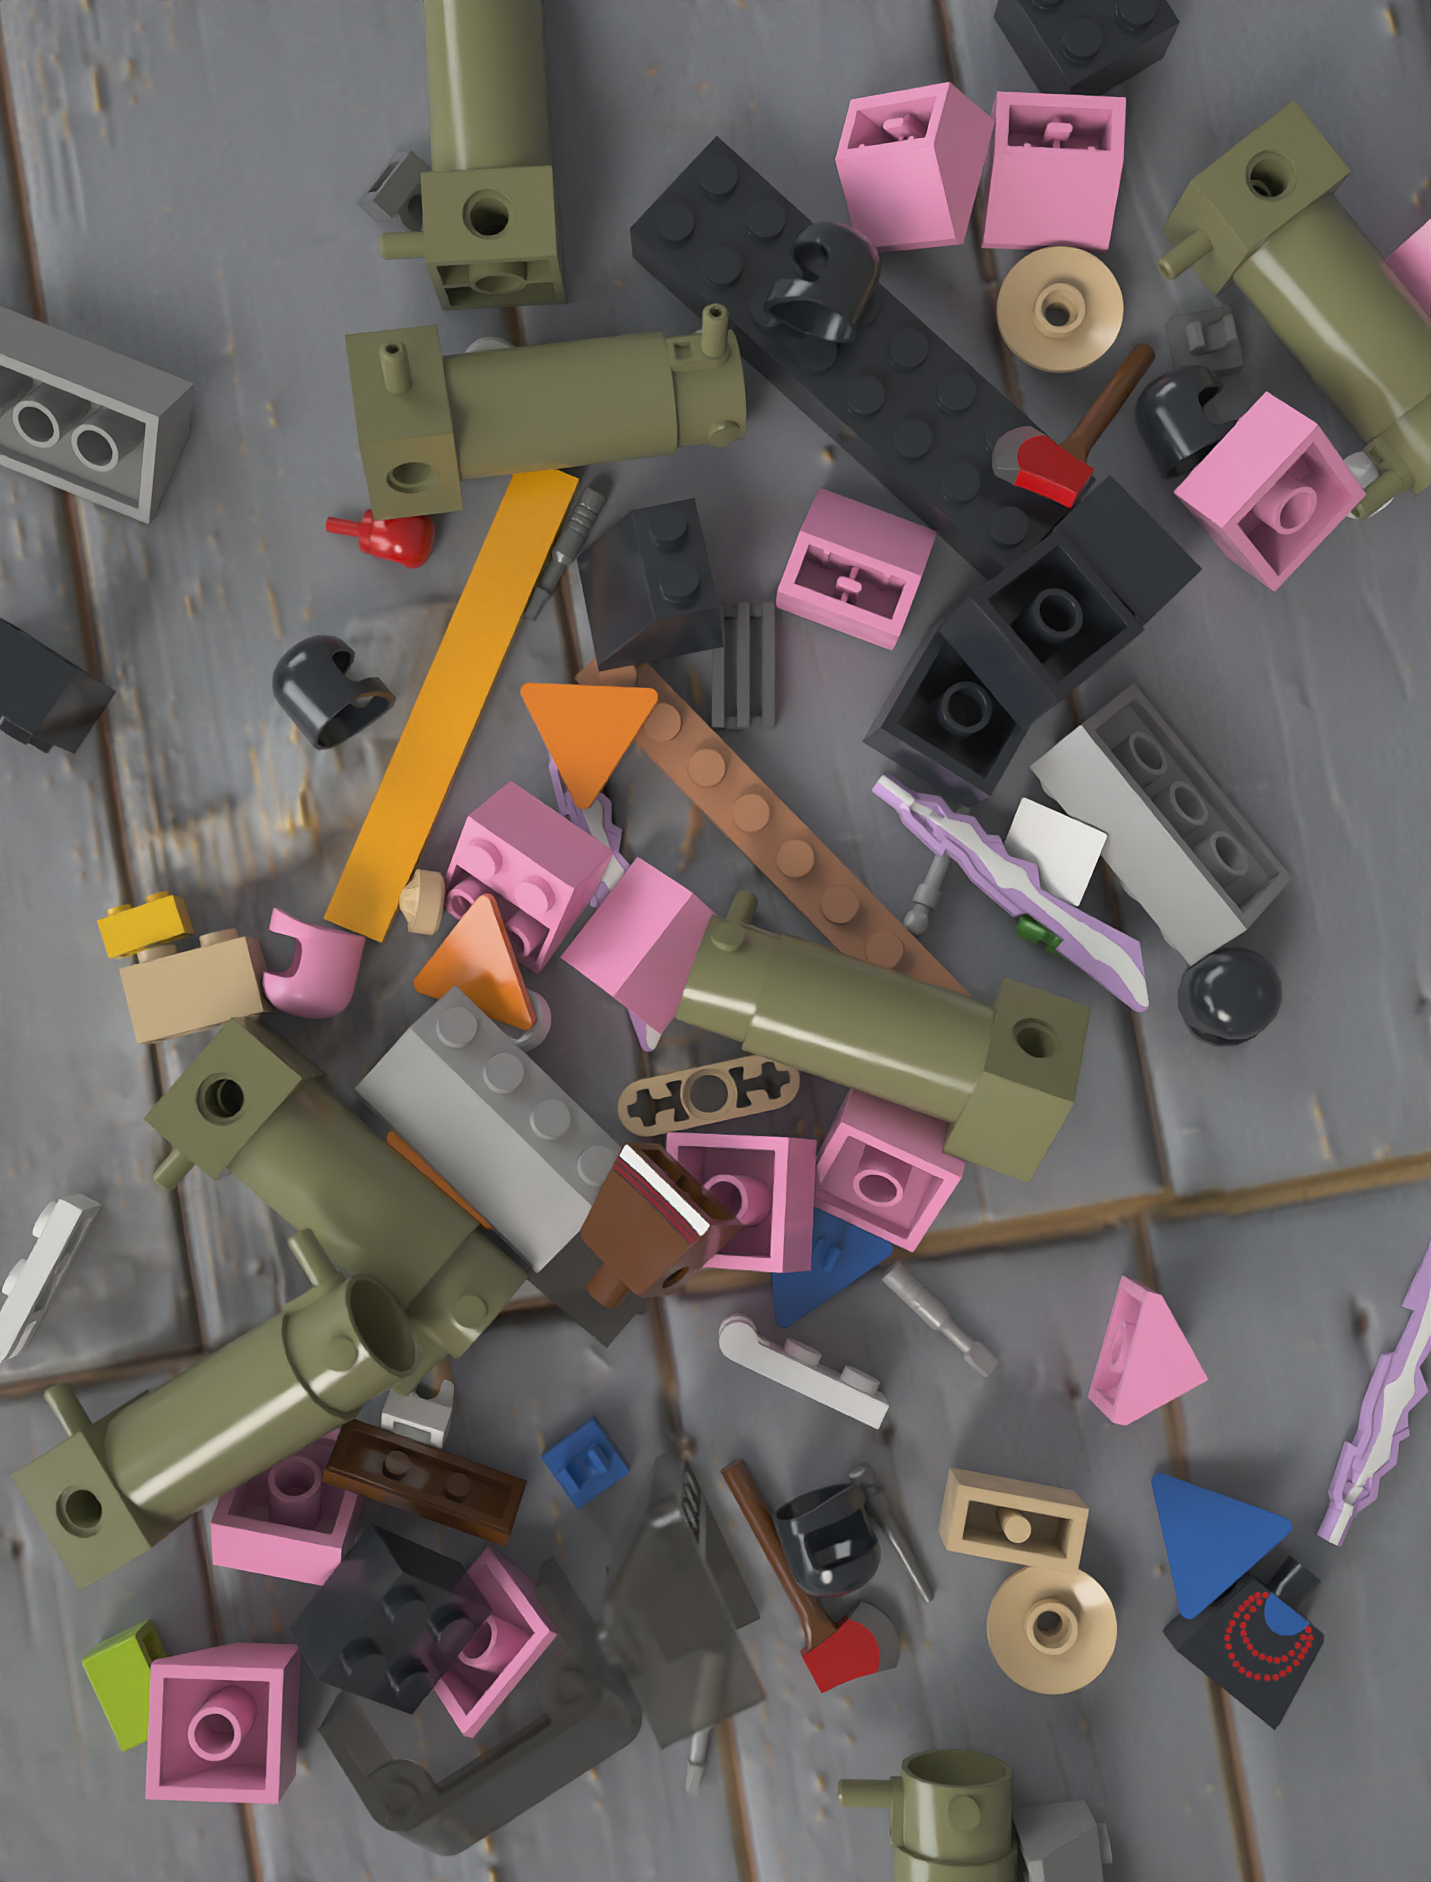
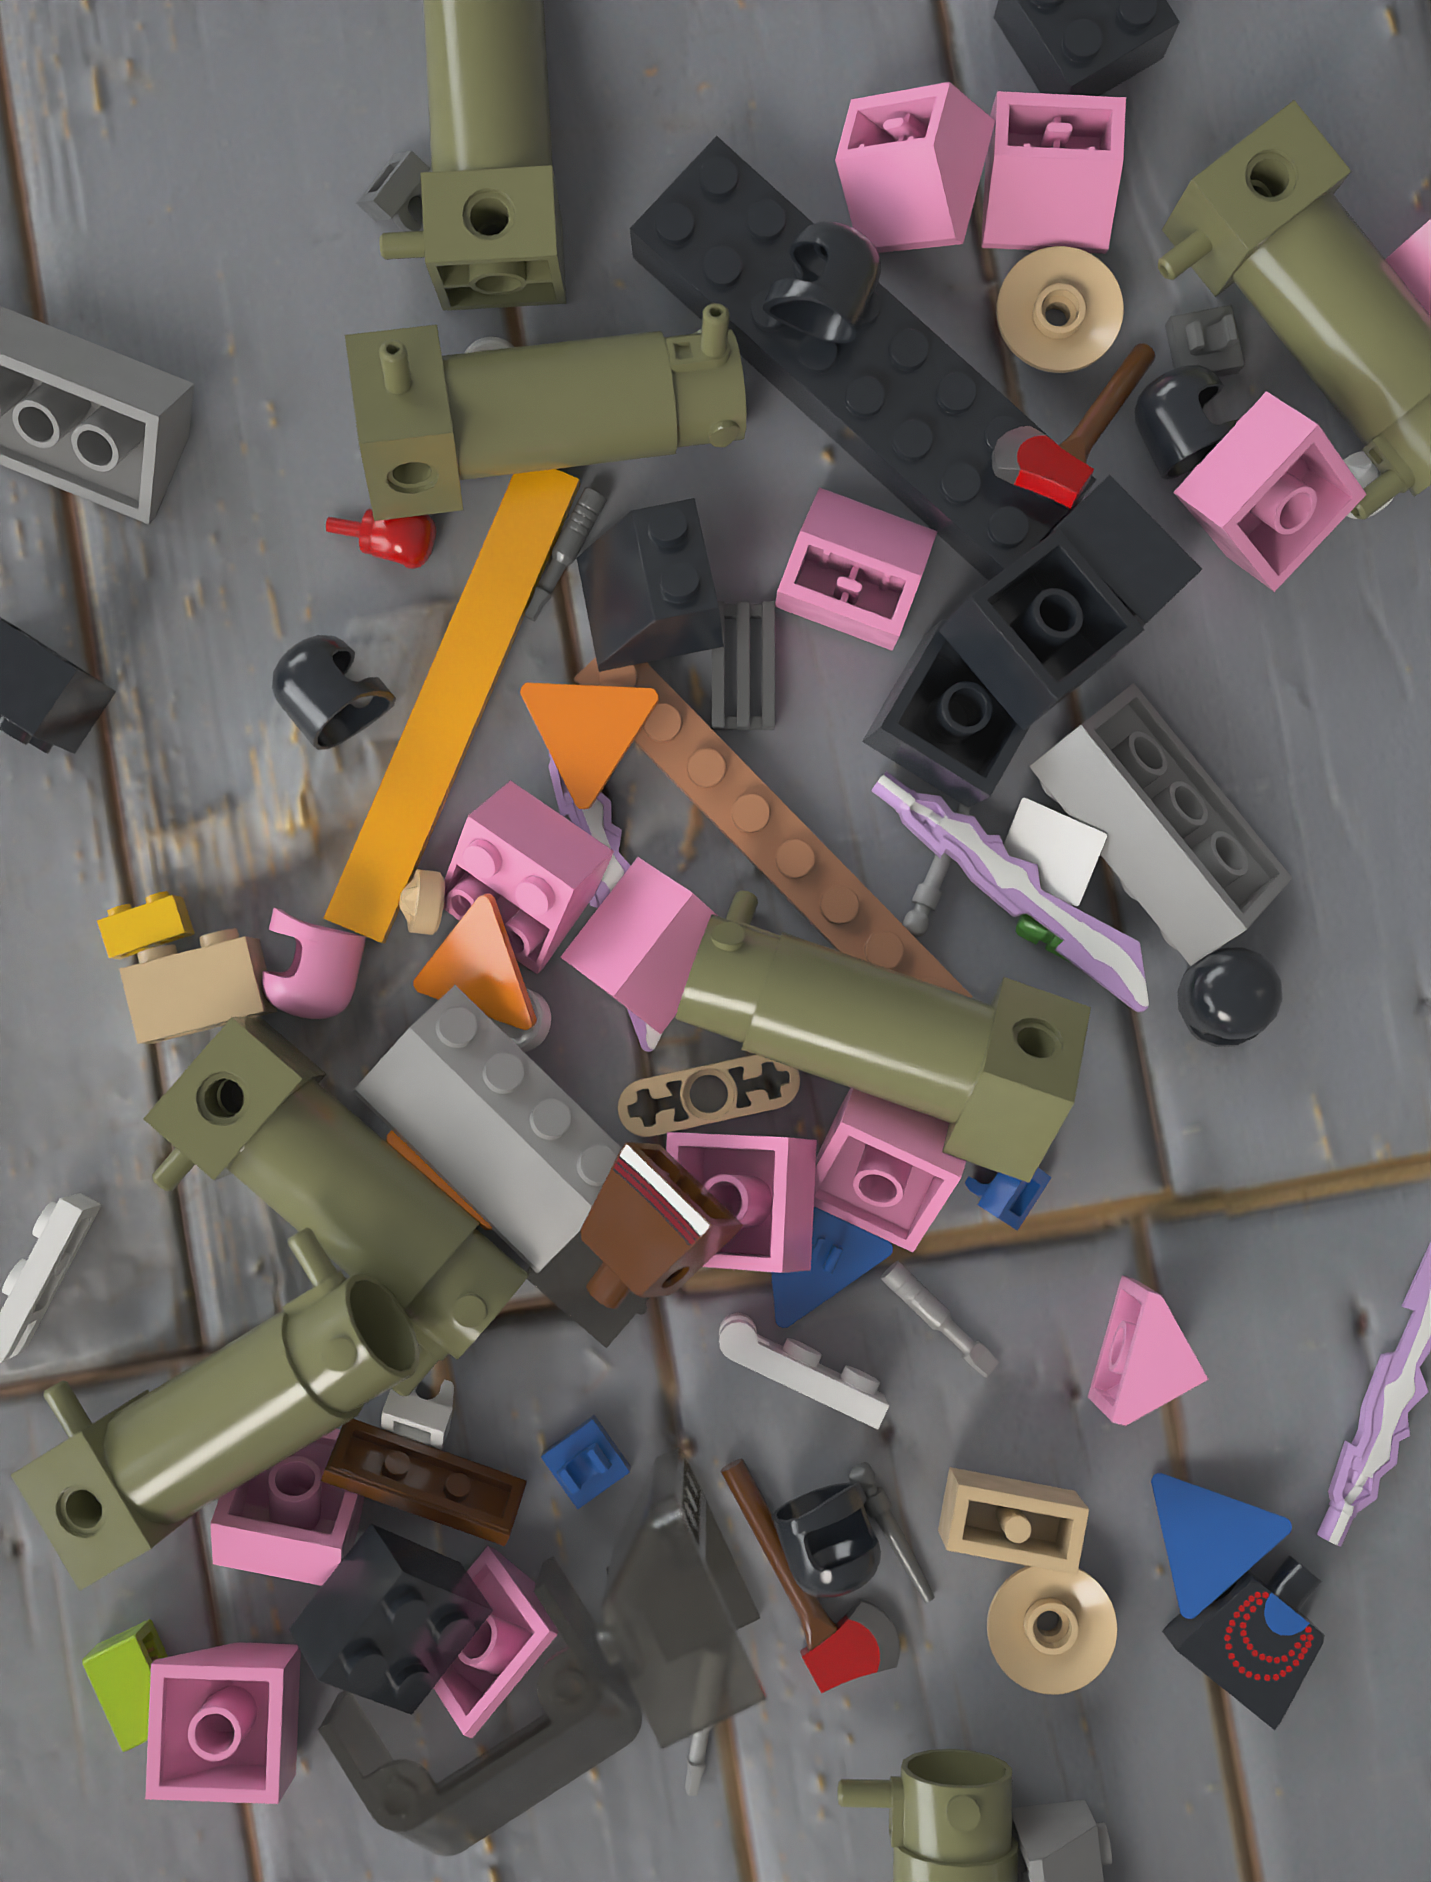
none -> blue tile [965,1167,1052,1231]

